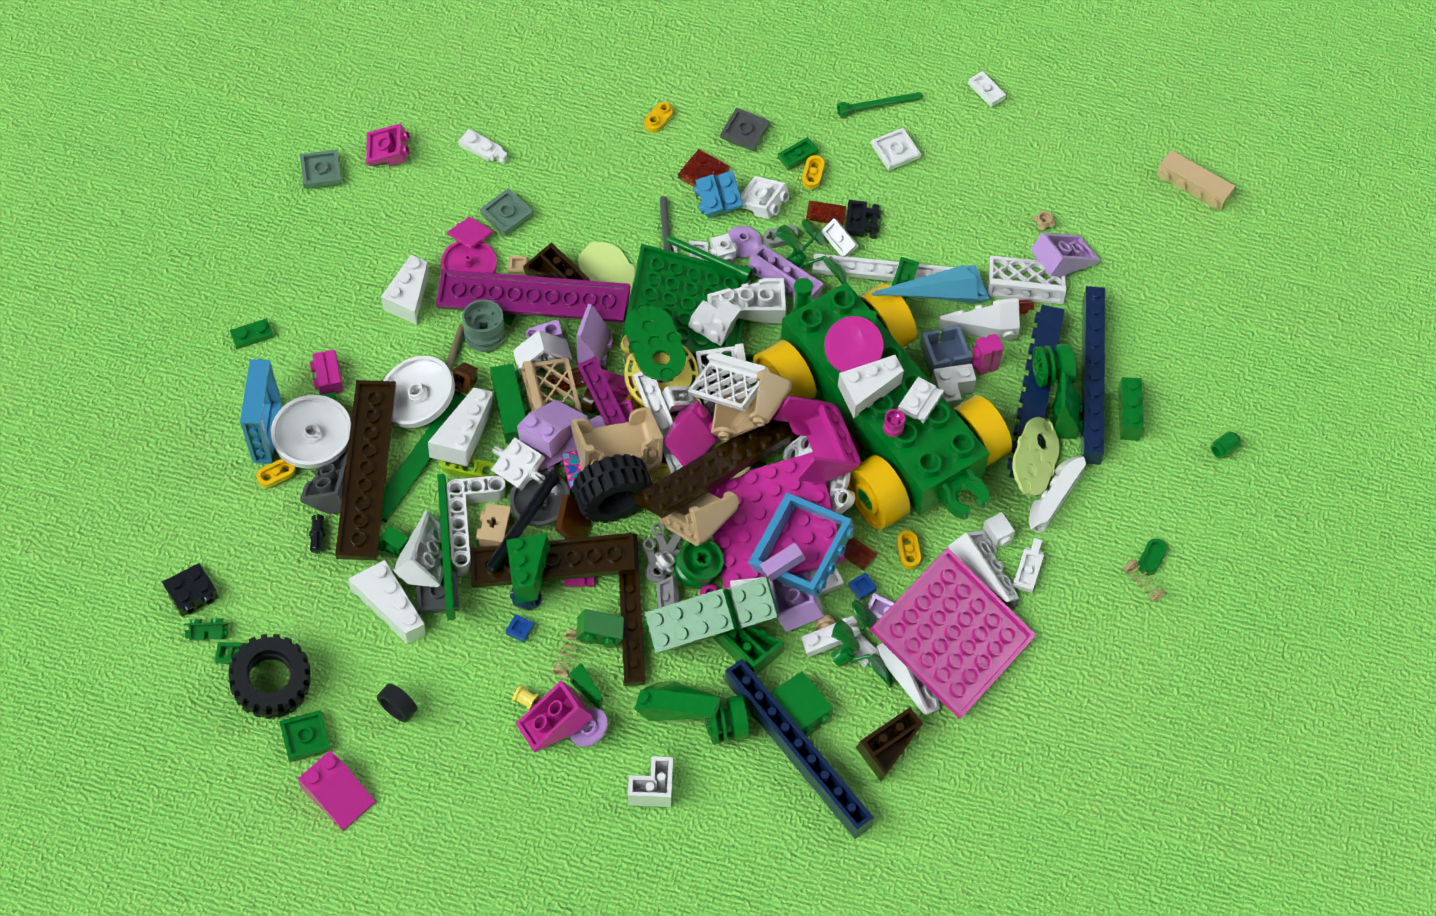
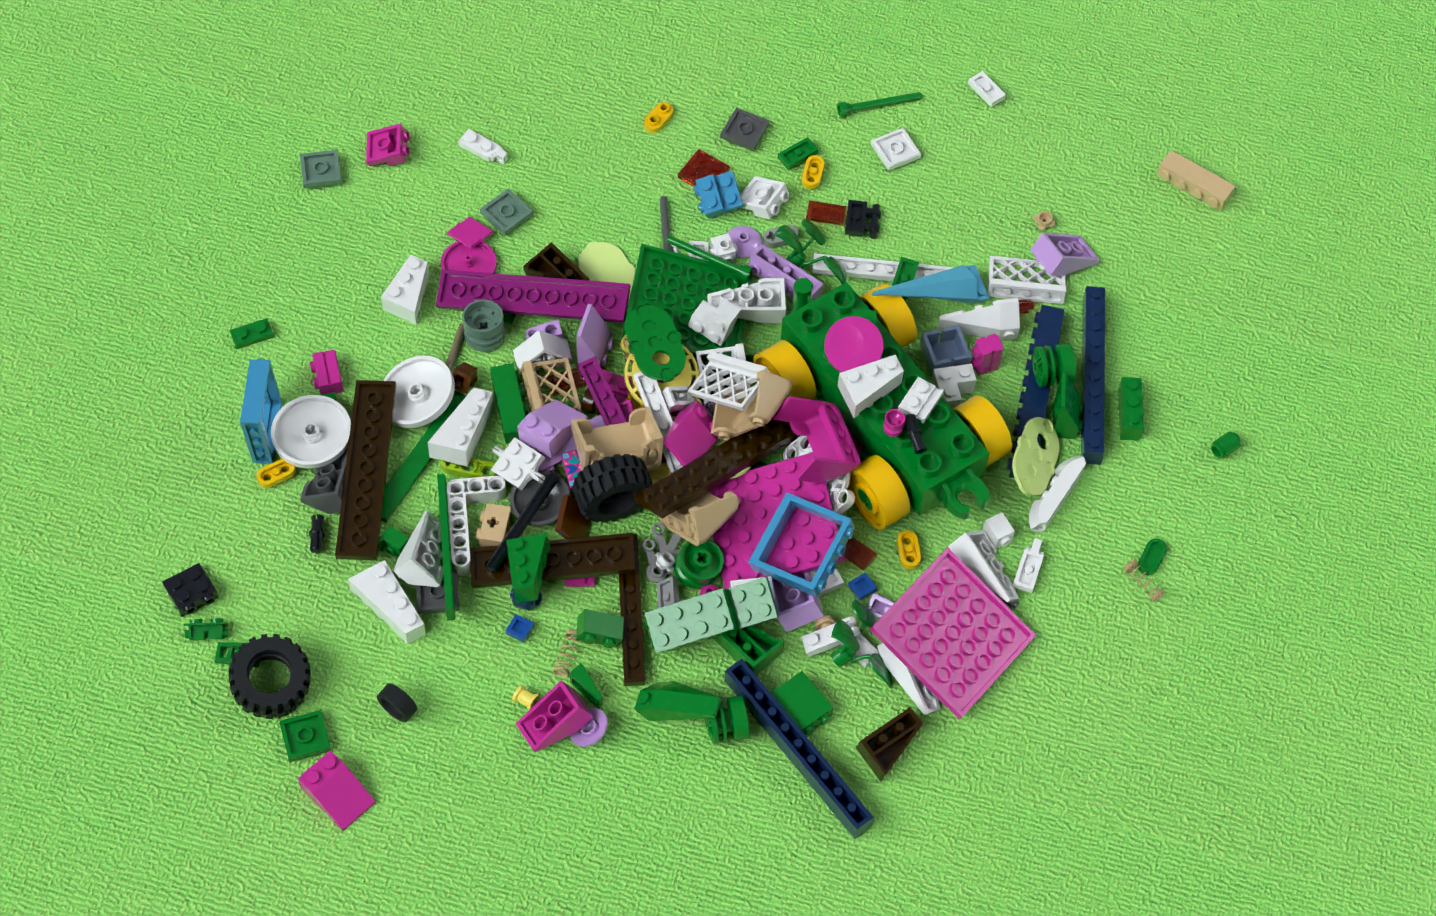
tan tile [508,256,528,276] -> none
brick [628,756,673,807] -> none
lavender slope [760,543,806,582] -> none
white plate [821,218,859,257] -> none
none -> black axle [905,414,927,454]

